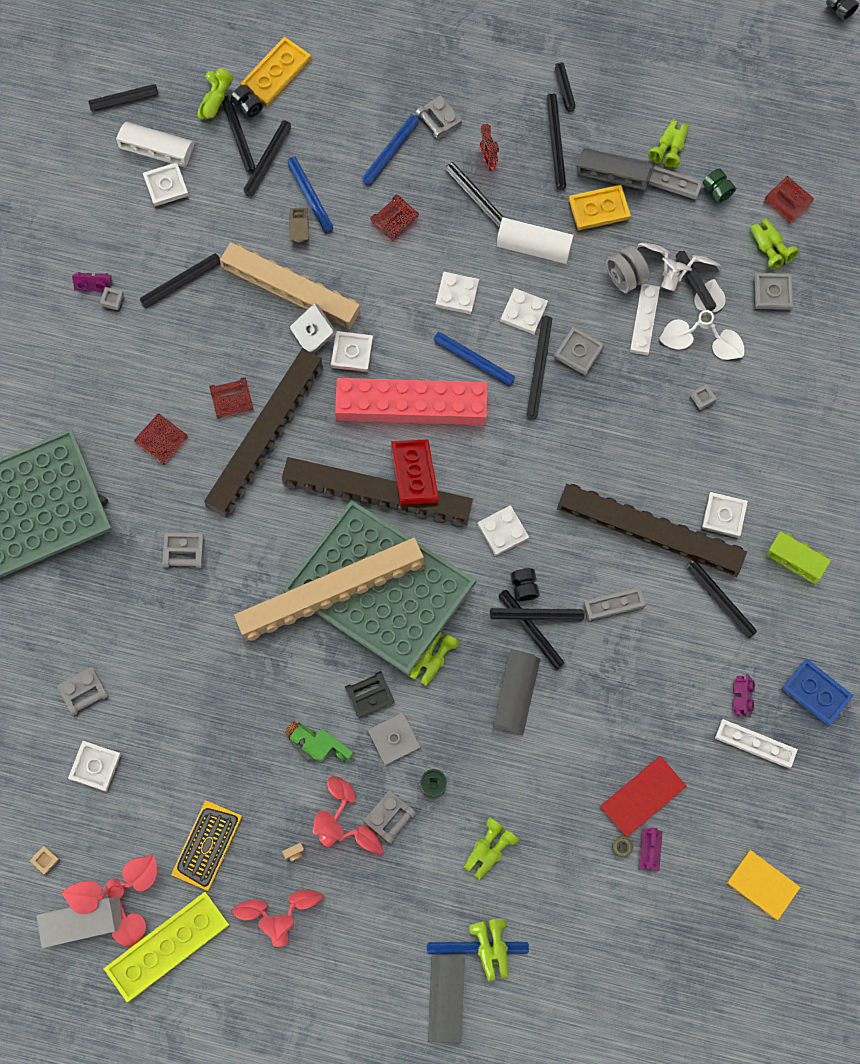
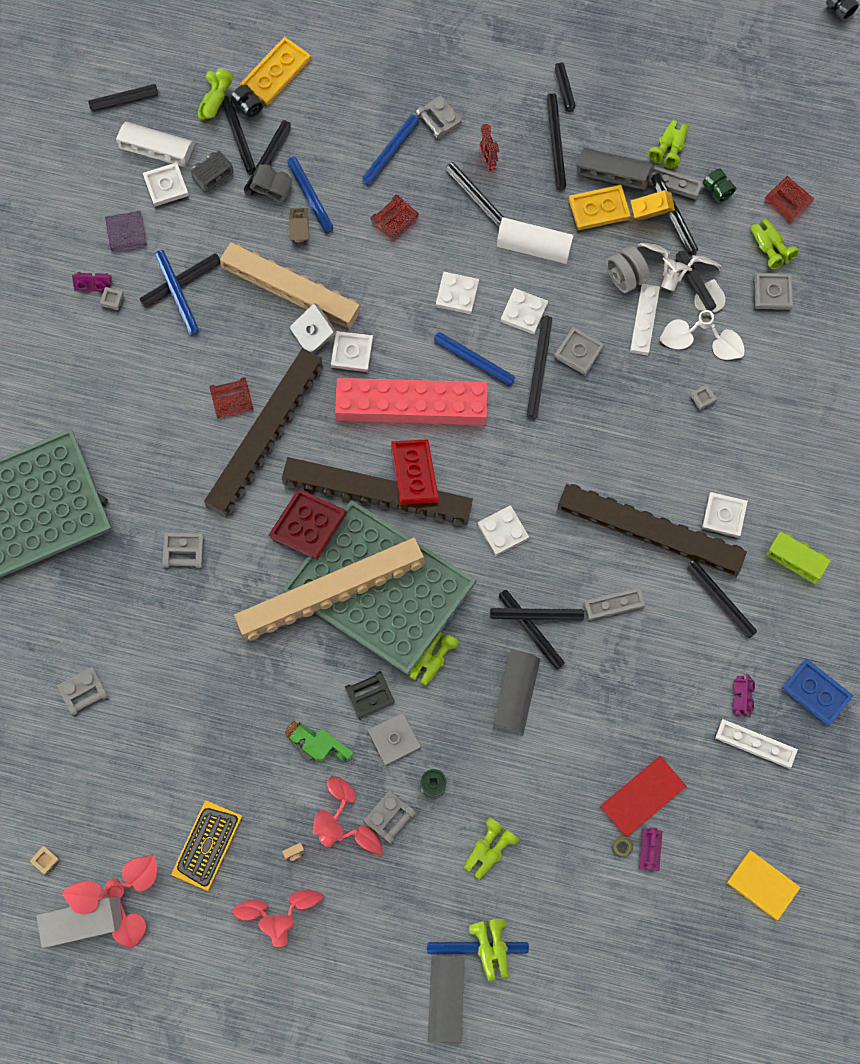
white plate [68,741,121,792] -> none
neon yellow plate [103,892,230,1003] -> none
clear red plate [134,413,188,465] -> none
black wheel [510,568,540,602] -> none
none -> clear purple tile [105,211,147,252]
none -> blue axle [155,250,199,335]
none -> dark grey brick [191,150,234,192]
none -> dark grey brick [250,164,293,202]
none -> dark red plate [269,488,347,561]
none -> yellow brick [631,190,675,220]
none -> black axle [651,173,698,255]

